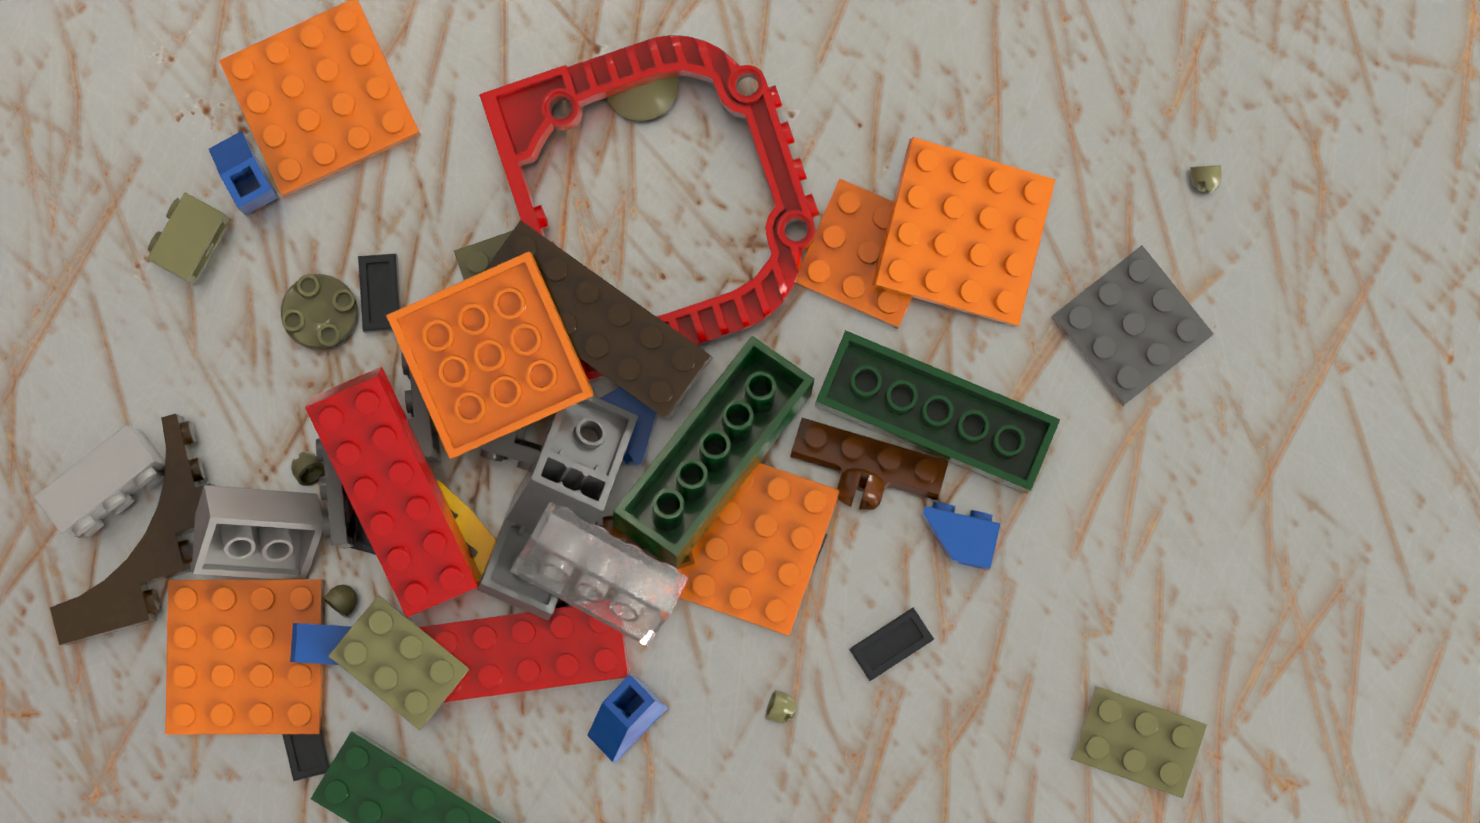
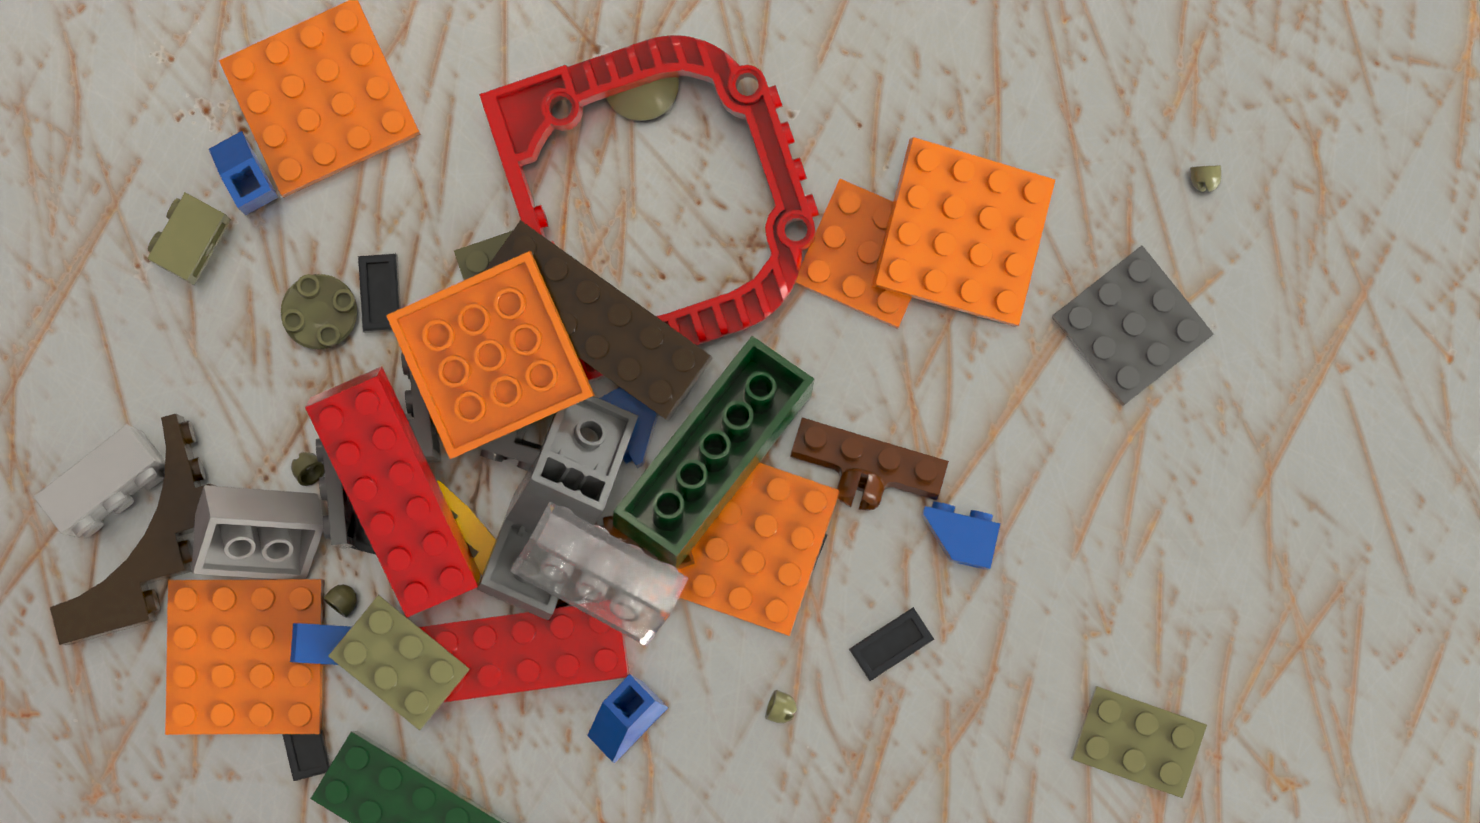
dark green brick [815,330,1060,494] -> none

